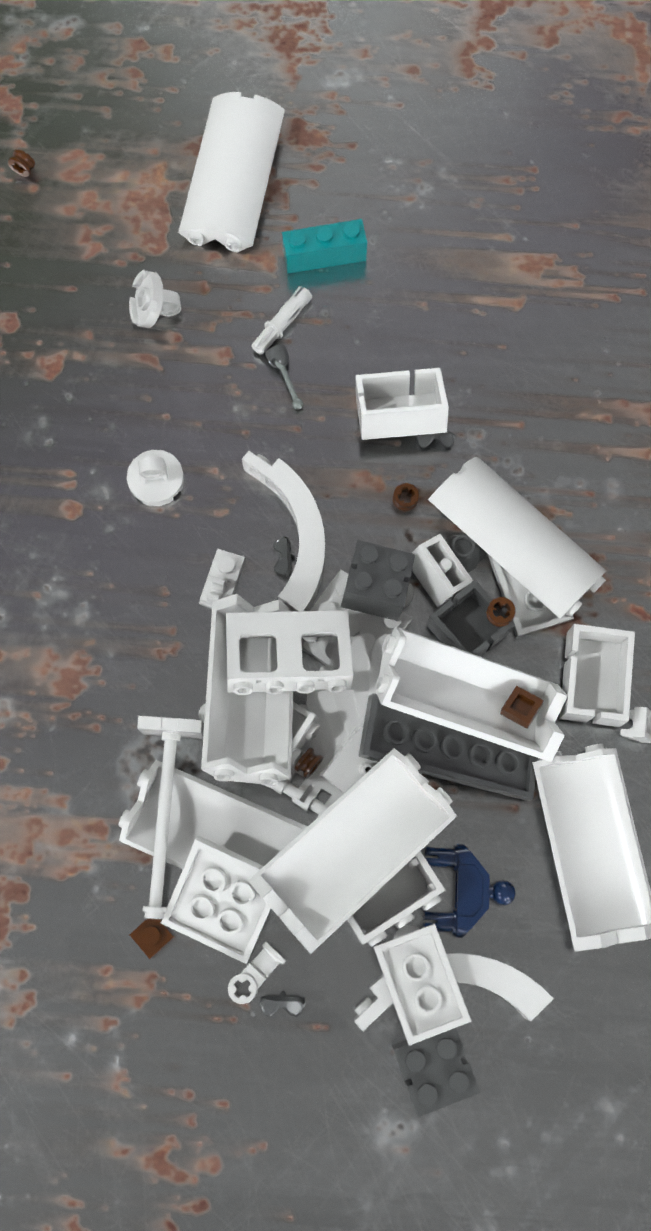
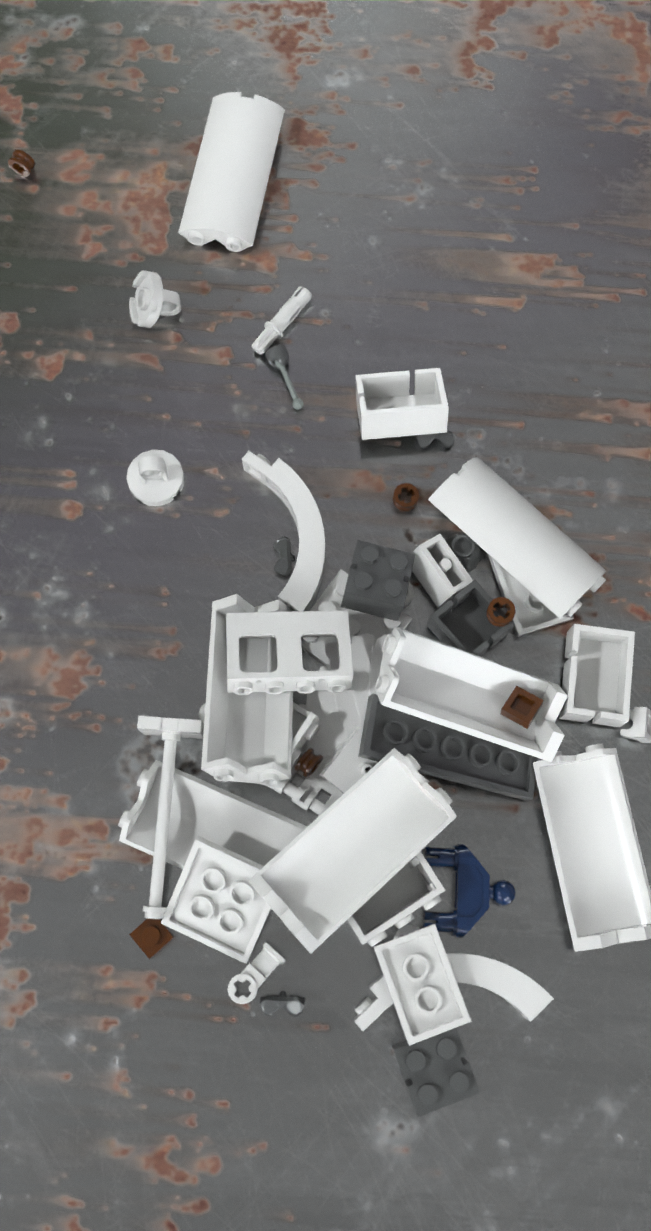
white plate [199,549,246,609] -> none
teal brick [282,219,367,274] -> none

